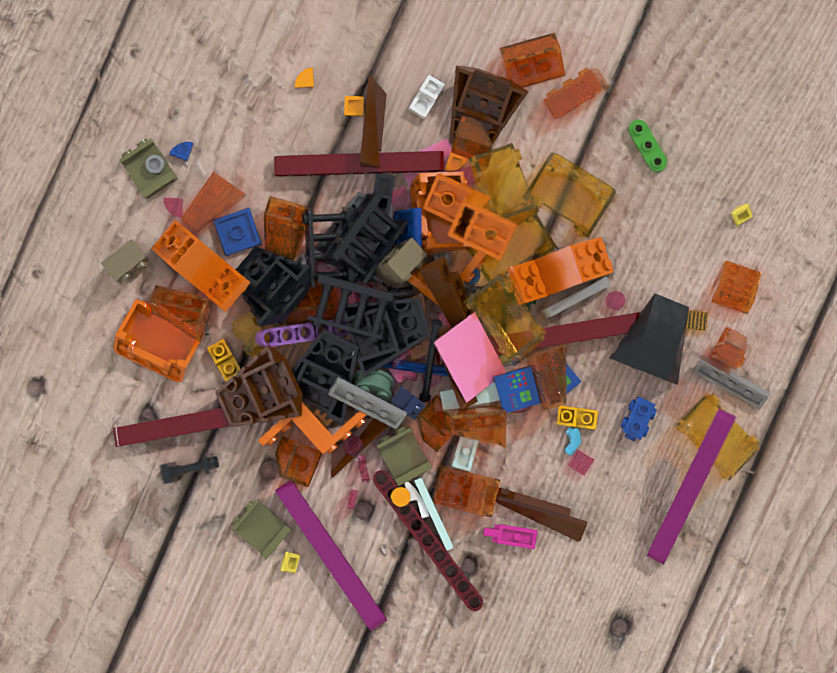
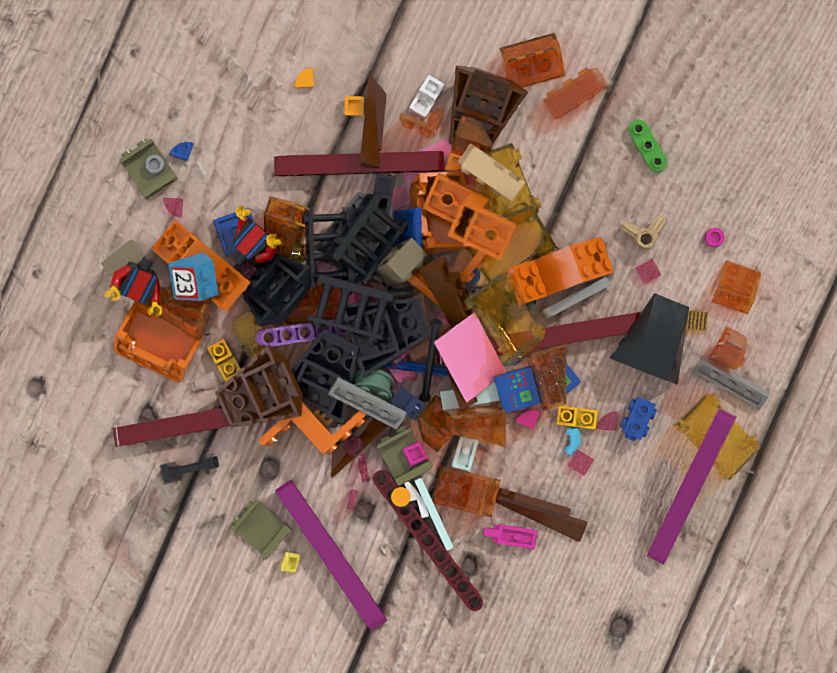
clear orange wedge [181,172,247,232] -> none
clear orange slope [275,436,322,487] -> none
clear yellow windscreen [523,152,616,238] -> none
clear pink tile [606,291,625,310] -> none
light yellow slope [731,203,753,226] -> none
none -> torso [105,256,162,316]
none -> dark azure slope [168,252,218,301]
none -> torso [232,206,281,267]
none -> clear pink tile [233,259,257,279]
none -> clear yellow tile [292,243,306,263]
none -> clear orange bracket [399,108,444,137]
none -> dark pink tile [403,441,428,467]
none -> tan wedge [457,143,525,201]
none -> dark pink tile [515,410,540,429]
none -> clear pink tile [597,411,618,431]
none -> tan axle [621,214,667,249]
none -> clear pink tile [635,259,661,284]
none -> dark pink tile [704,228,724,247]

